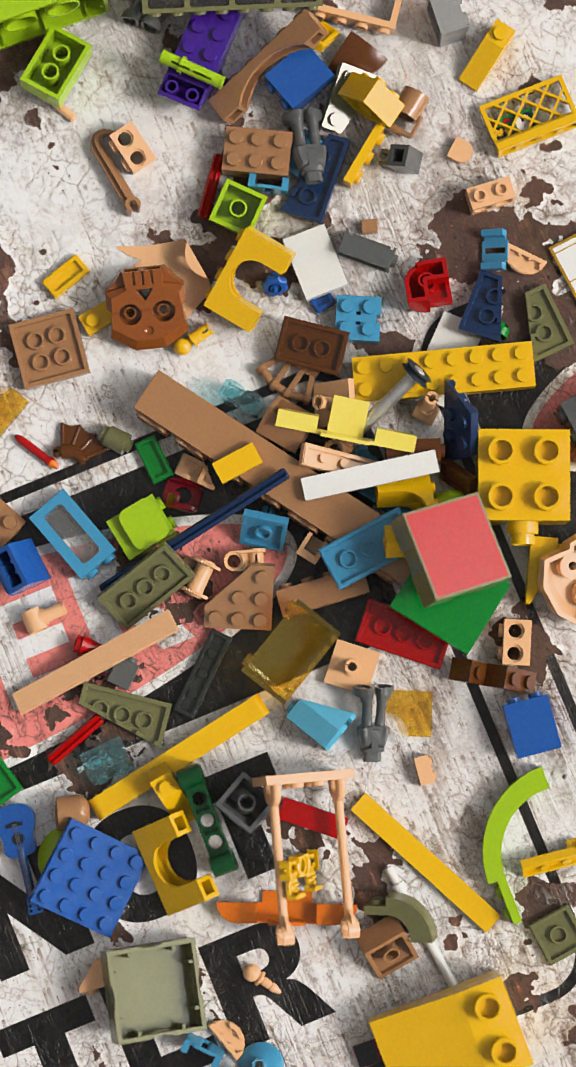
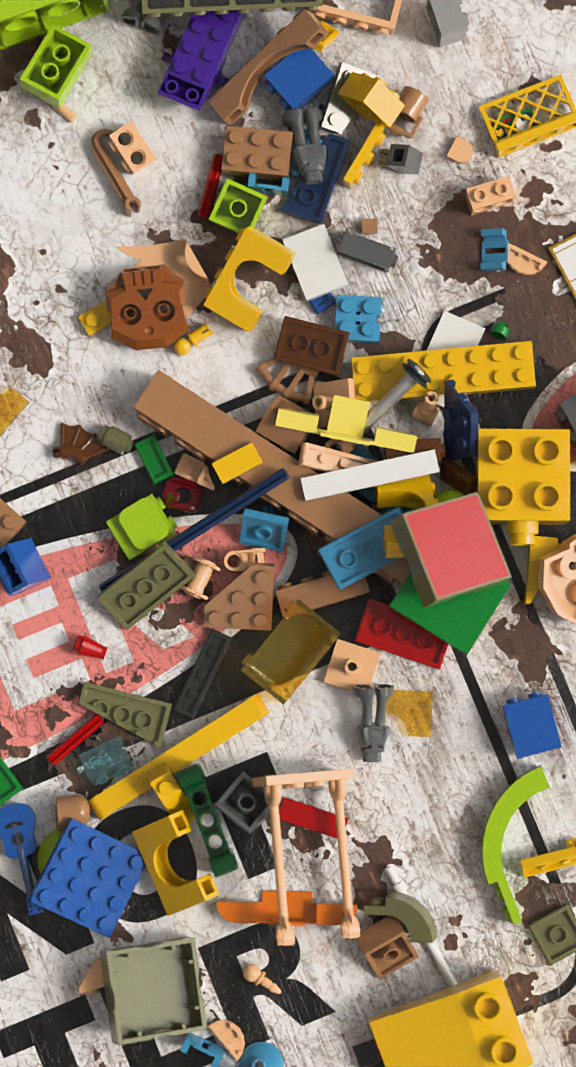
medium nougat plate [8,308,91,390] -> none
light nougat tile [12,609,179,715] -> none
red piece [15,434,59,469] -> none
light nougat pin [20,601,68,635] -> none
dark azure piece [29,489,118,581] -> none
yellow tile [41,254,90,300] -> none
dark grey brick [107,657,141,691] -> none
lime pin [159,49,226,90] -> none
clear light blue brick [218,379,265,419] -> none
blue piece [261,272,288,297] -> none
yellow piece [279,849,324,900] -> none
medium azure slope [285,699,357,751] -> none
light nougat window [296,531,329,565] -> none
reddish brown brick [328,31,388,76] -> none
yellow tile [350,793,501,932] -> none
red brick [405,257,453,313] -> none
light nougat piece [413,755,437,786] -> none
reddish brown arch [449,657,537,694] -> none
yellow slope [458,19,516,92] -> none
dark blue wing [458,270,502,344] -> none
light nougat brick [497,619,532,666] -> none
olive wing [524,283,574,363] -> none

